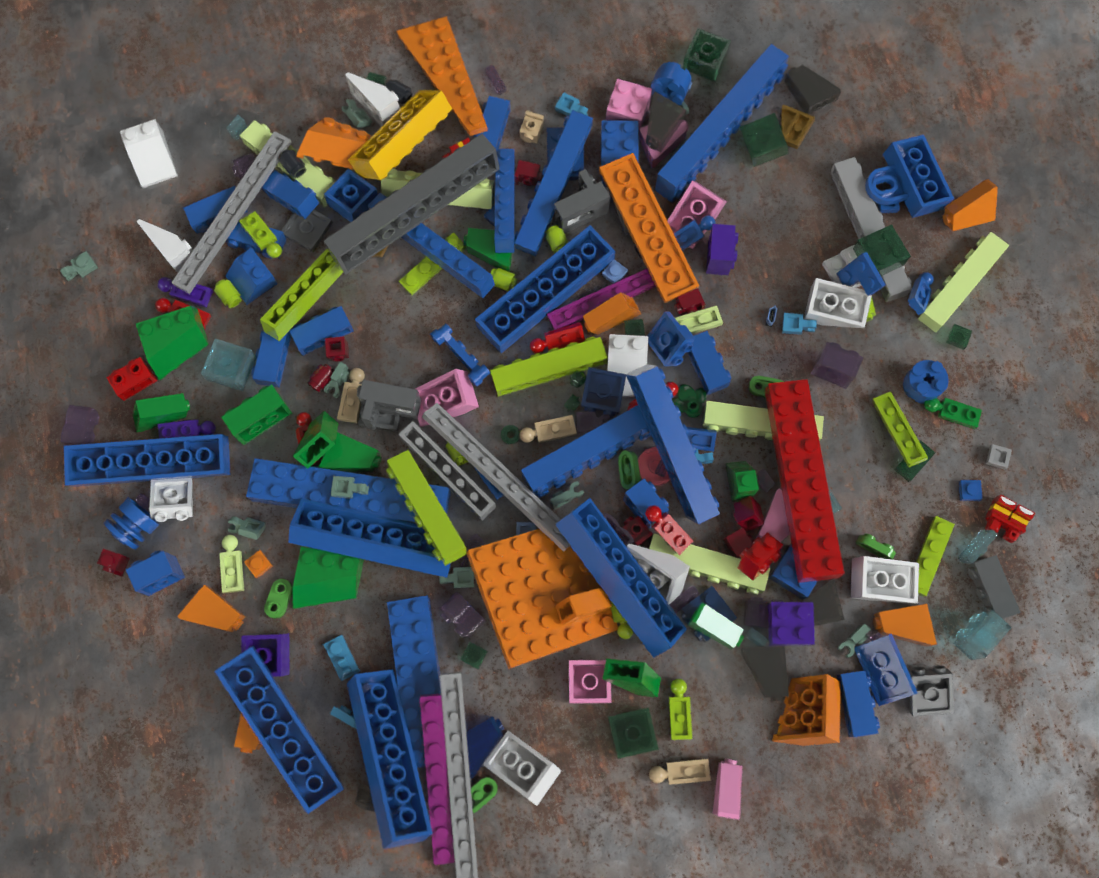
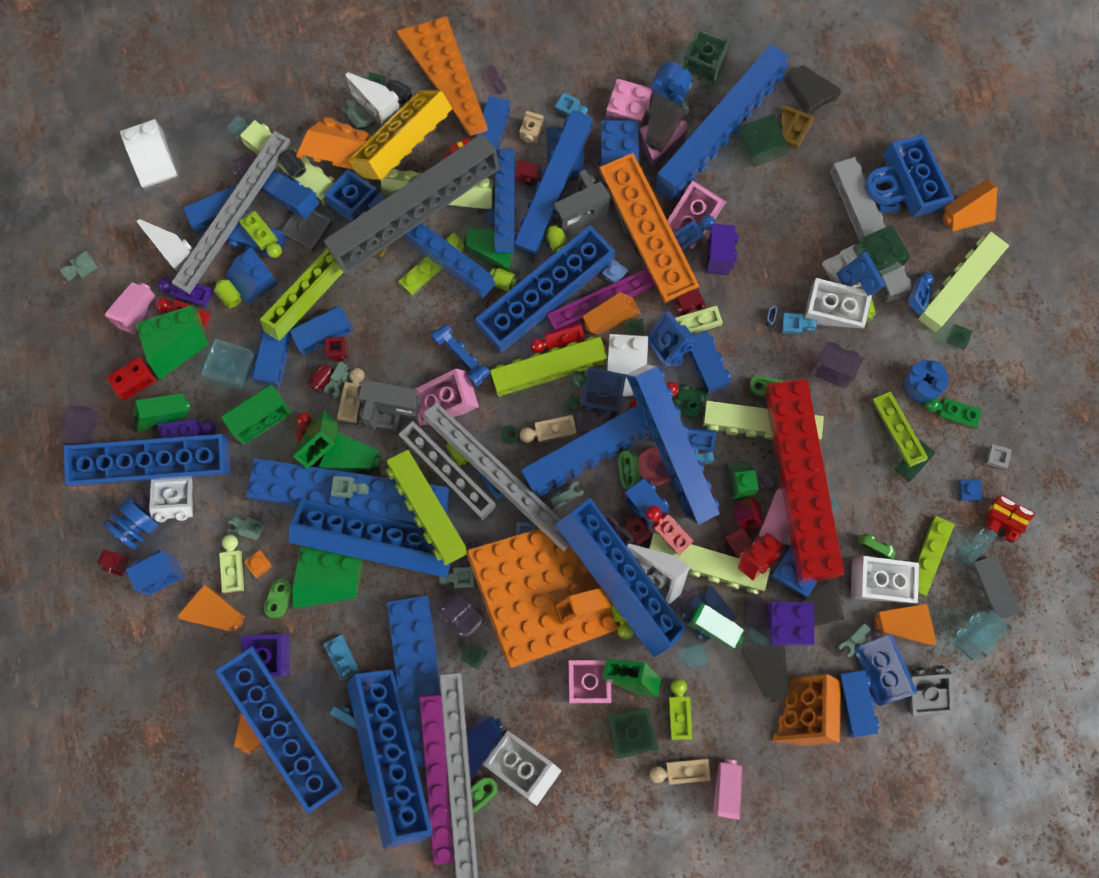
none -> bright pink slope [105,282,155,335]
none -> clear light blue tile [683,644,709,669]

